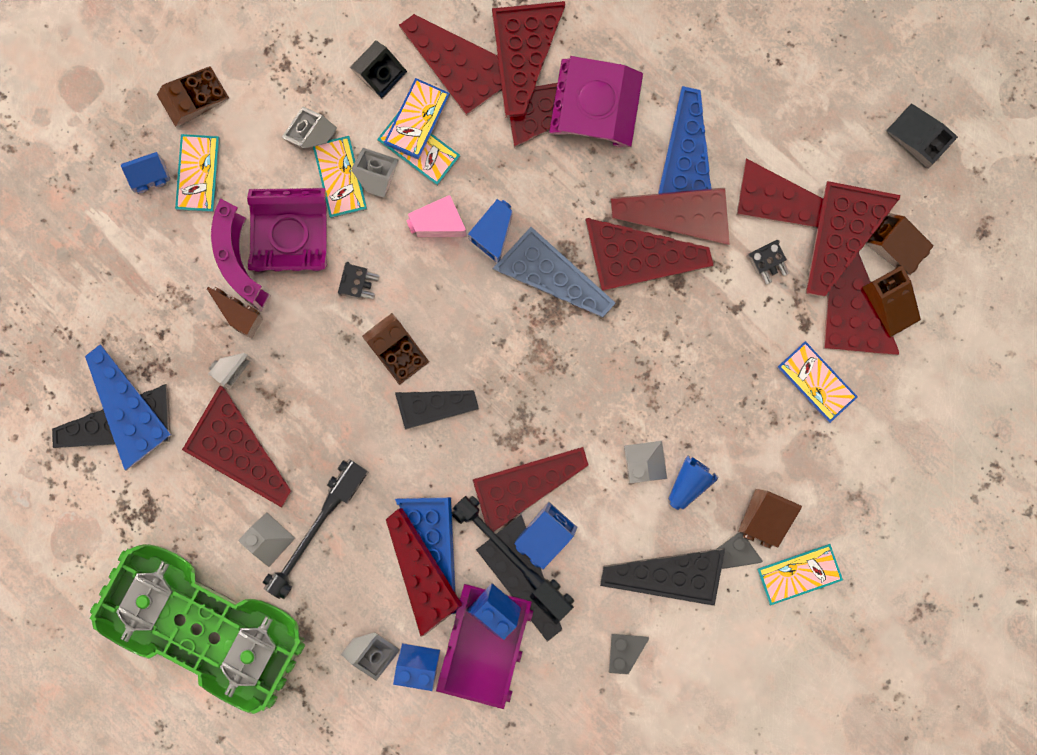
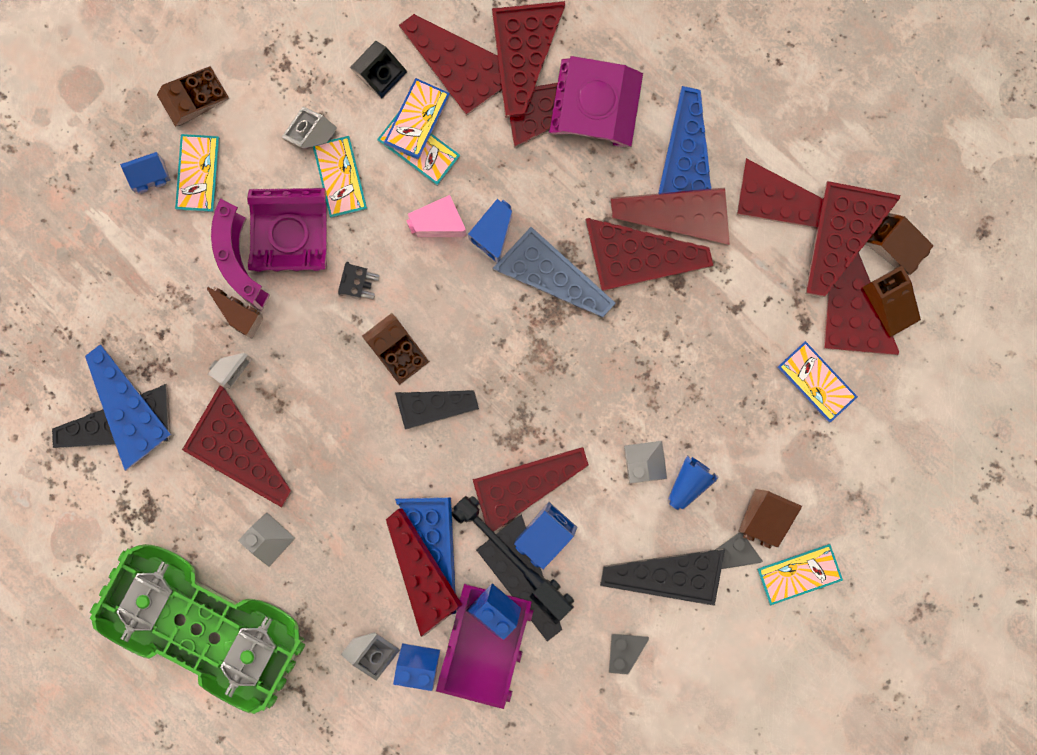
black bar [263,459,369,599] -> none
light grey slope [351,148,399,197] -> none
black piece [747,240,789,284] -> none
black slope [886,103,958,169] -> none

